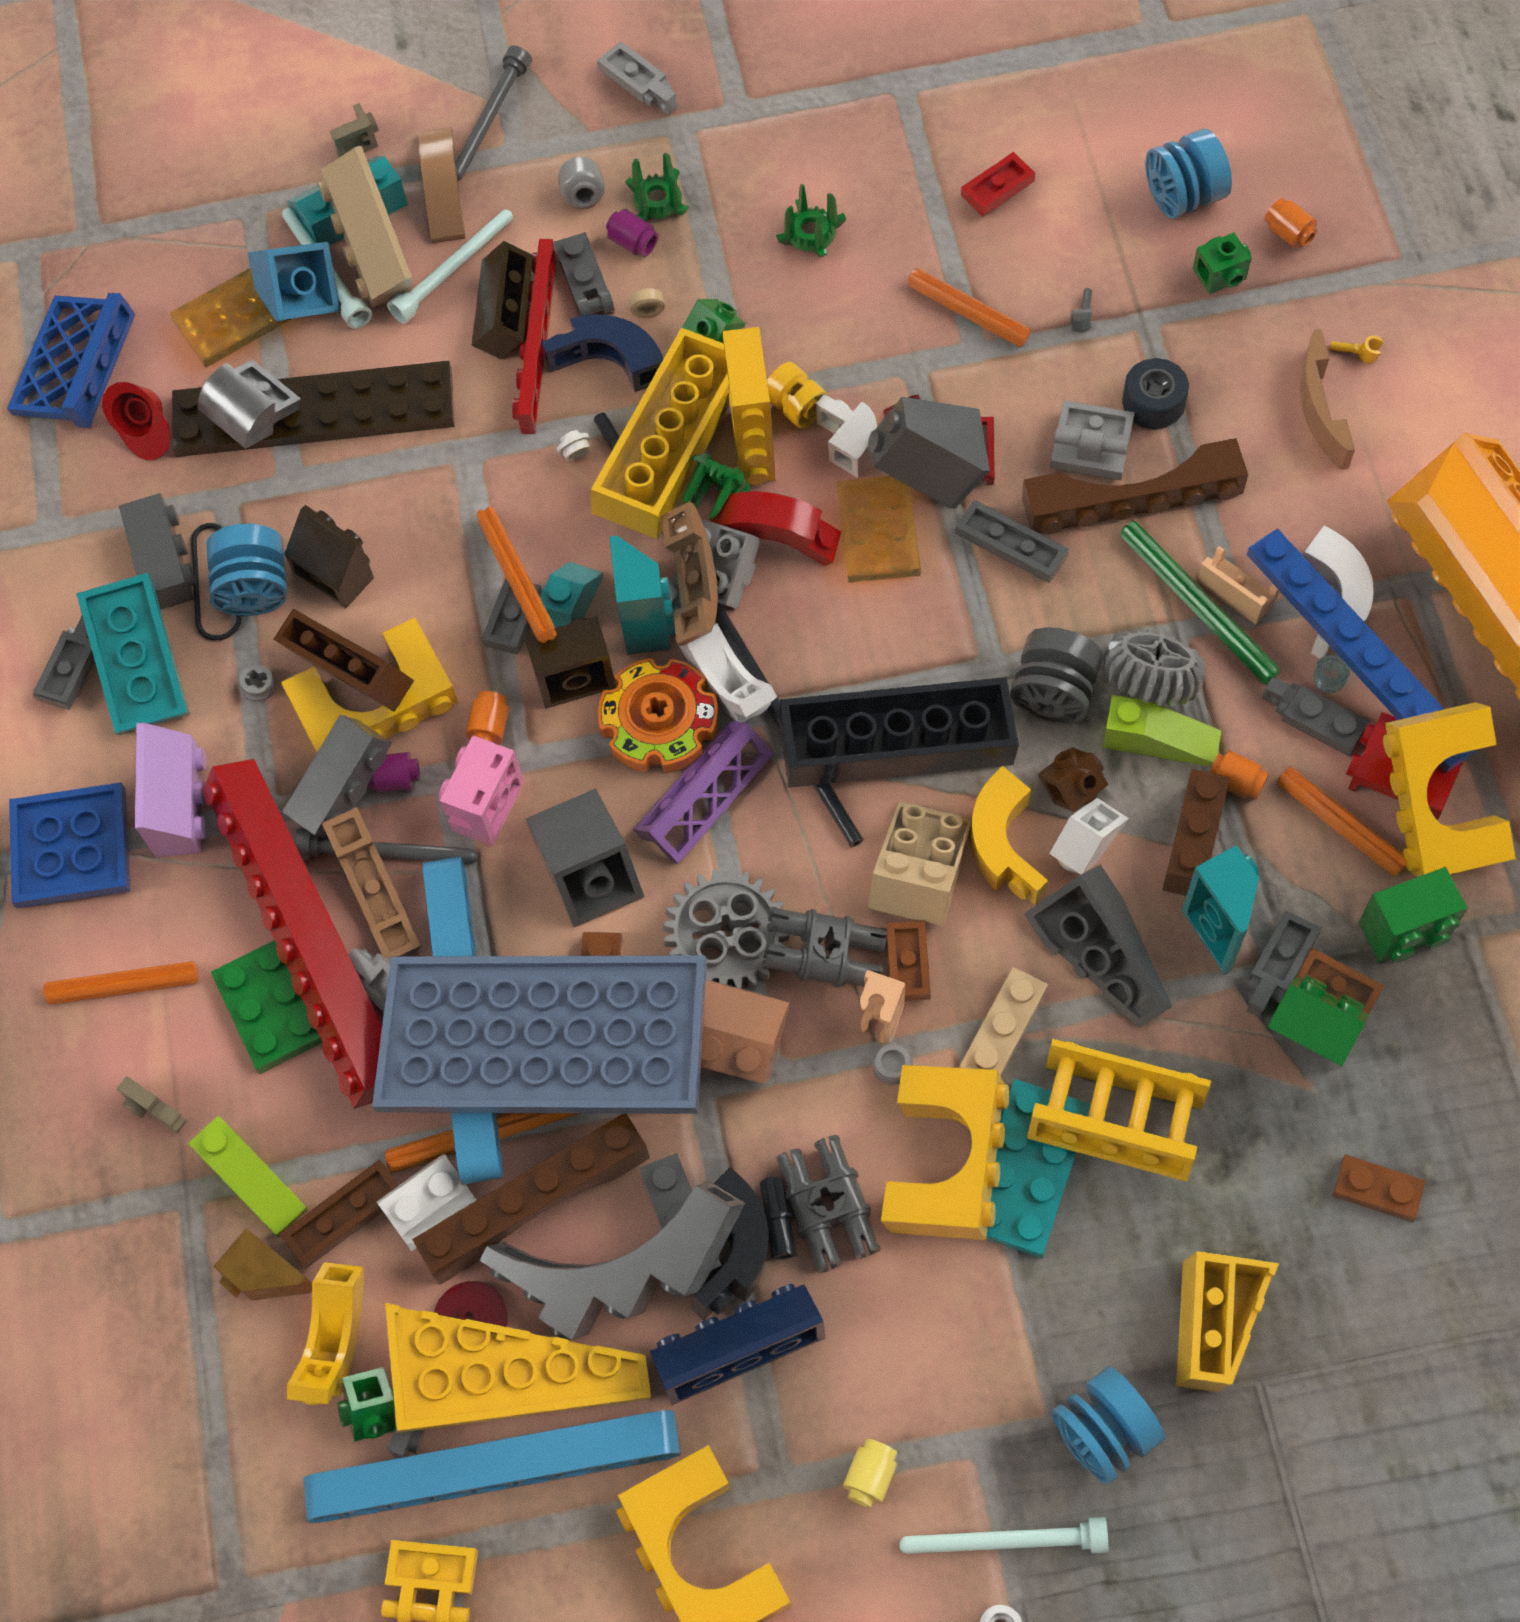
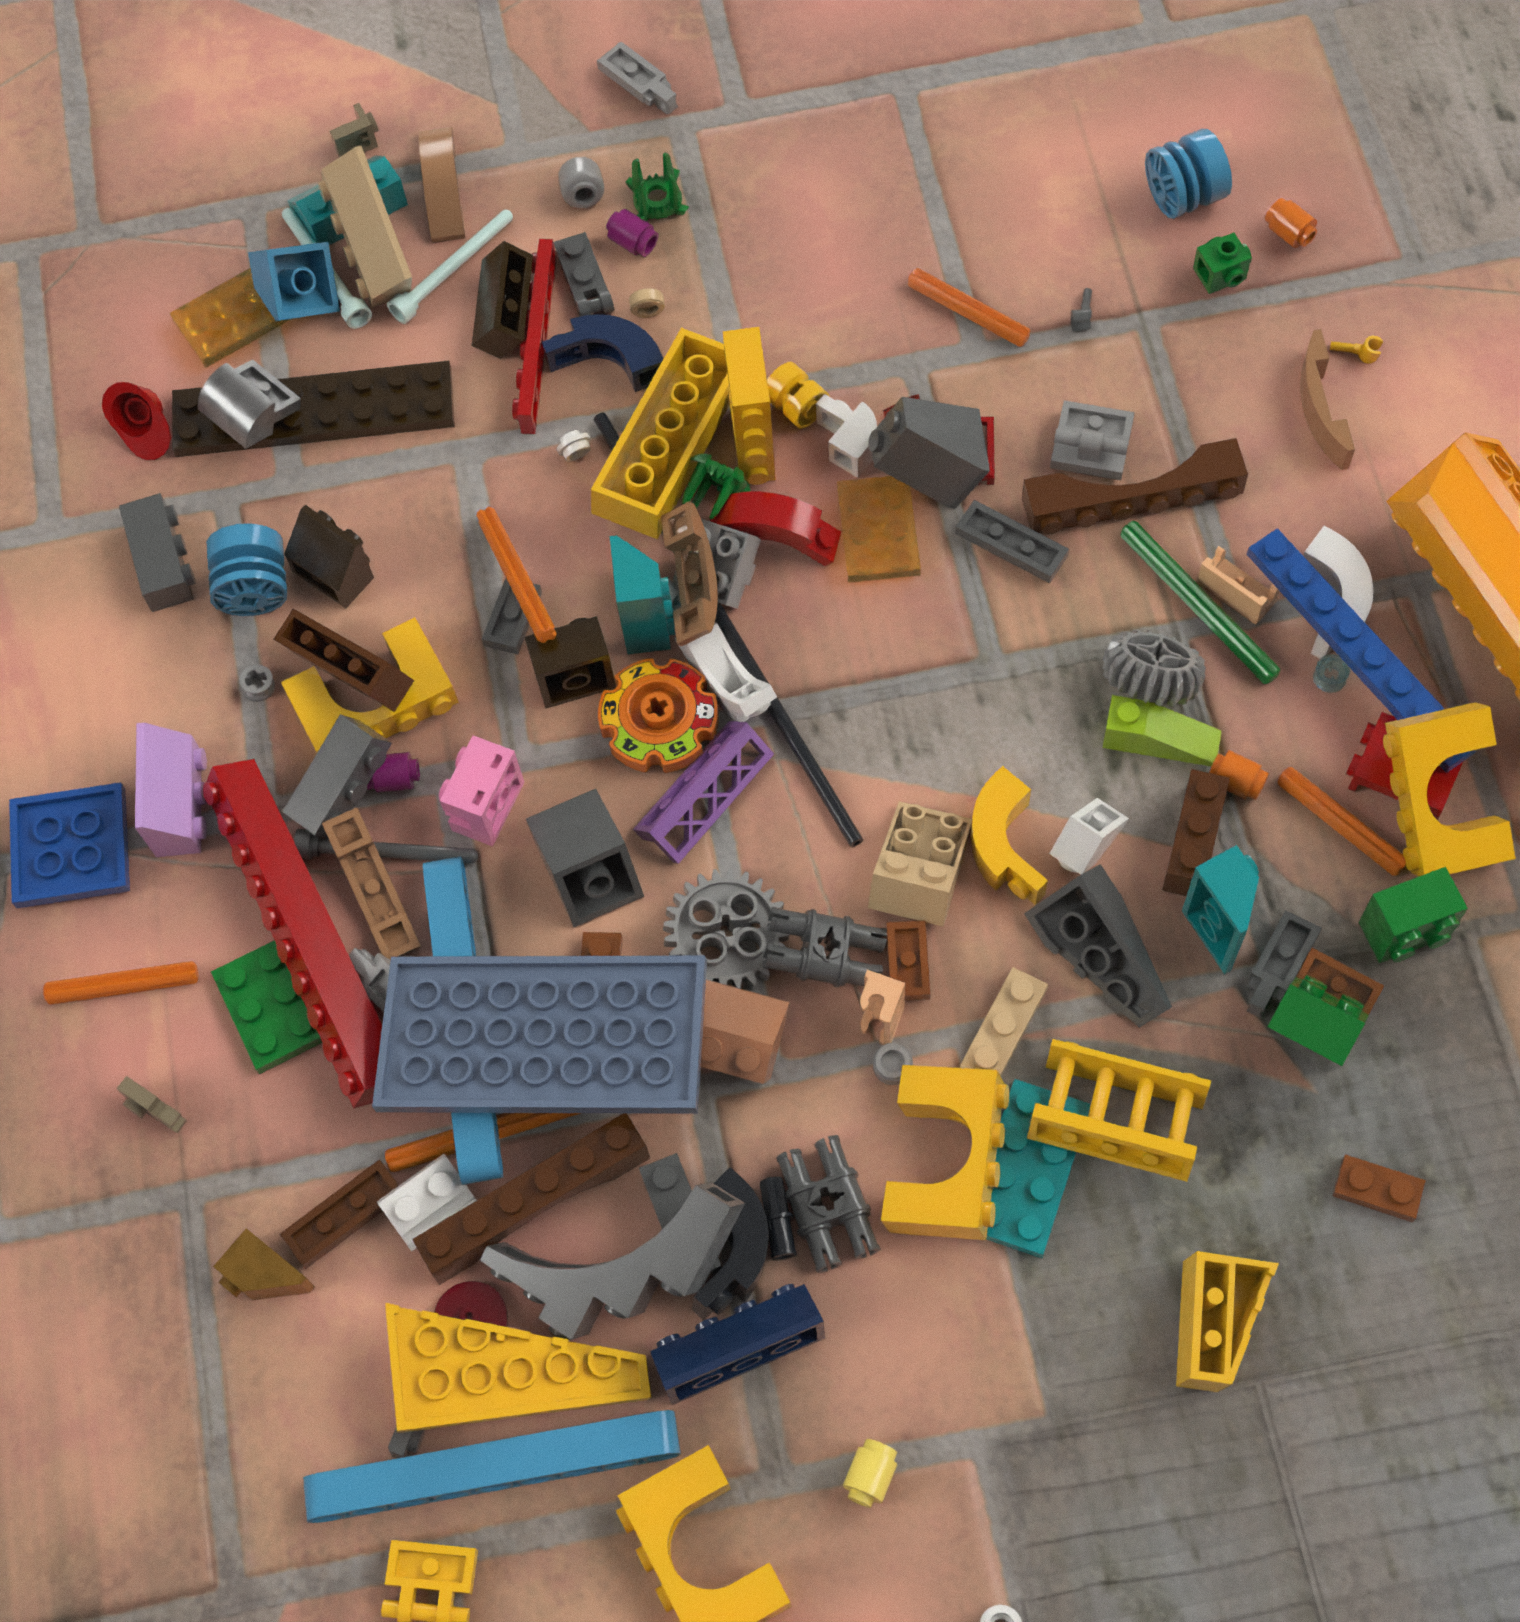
blue fence [7,292,135,428] -> none
dark grey hinge [33,616,94,710] -> none
teal plate [76,573,190,735] -> none
lime slope [188,1115,308,1238] -> none
black piece [191,523,242,640] -> none
yellow arch [287,1262,364,1405] -> none
green brick [337,1367,396,1442] -> none
dark grey piece [455,45,532,181] -> none
orange brick [466,691,509,745] -> none
teal slope [540,562,603,628] -> none
green brick [682,299,746,344] -> none
green piece [776,184,846,257] -> none
black brick [779,677,1019,788] -> none
light aqua piece [899,1517,1109,1554] -> none
red plate [961,152,1036,217] -> none
dark grey wheel [1010,627,1103,723] -> none
reddish brown brick [1038,747,1108,812] -> none
dark azure wheel [1051,1366,1166,1486] -> none
black wheel [1122,358,1189,429] -> none
dark grey hinge [1262,677,1370,756] -> none

